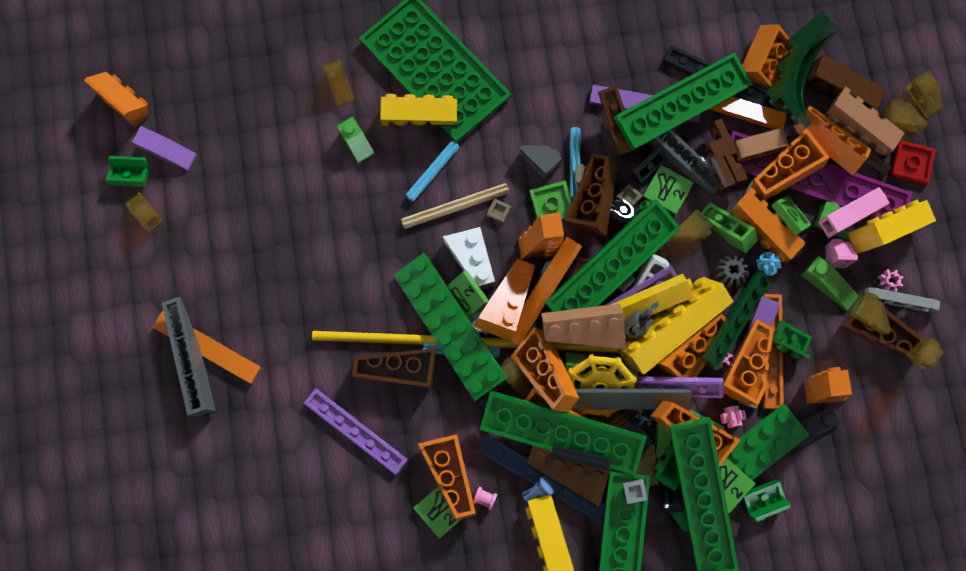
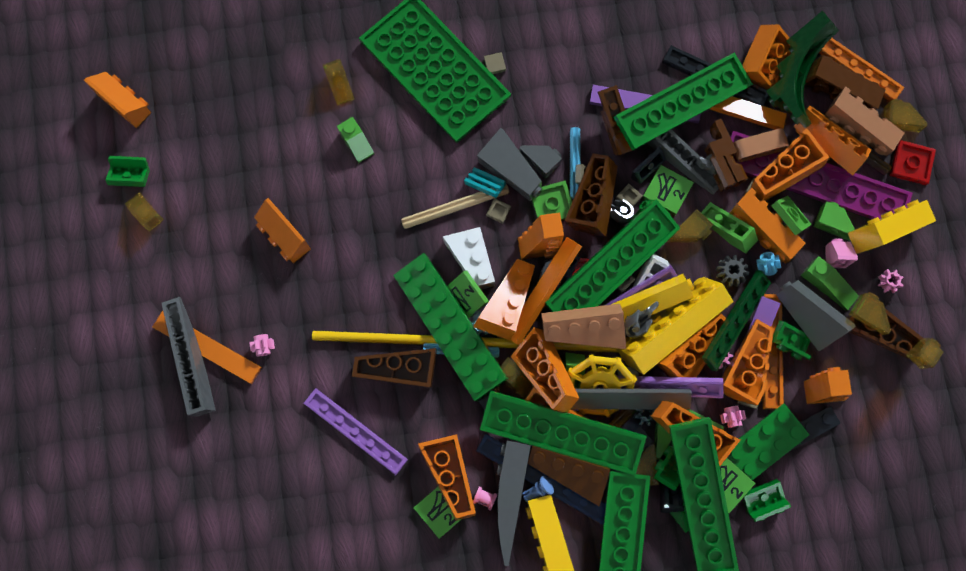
medium lavender slope [132,126,197,171] -> none
yellow wedge [381,94,457,126] -> none
medium azure axle [406,141,459,201] -> none
black axle [551,445,611,470] -> none
light grey plate [623,479,648,504] -> none
bright pink brick [818,187,890,238] -> none
light grey beam [864,288,940,313] -> none
clear yellow slope [905,71,943,117] -> none
none -> bright pink gear [249,334,275,357]
none -> orange slope [254,198,311,264]
none -> teal tile [464,167,506,198]
none -> dark grey slope [477,128,542,201]
none -> dark tan tile [484,52,506,74]
none -> dark grey slope [497,440,531,566]
none -> dark grey slope [777,280,856,351]
none -> orange tile [819,38,905,103]

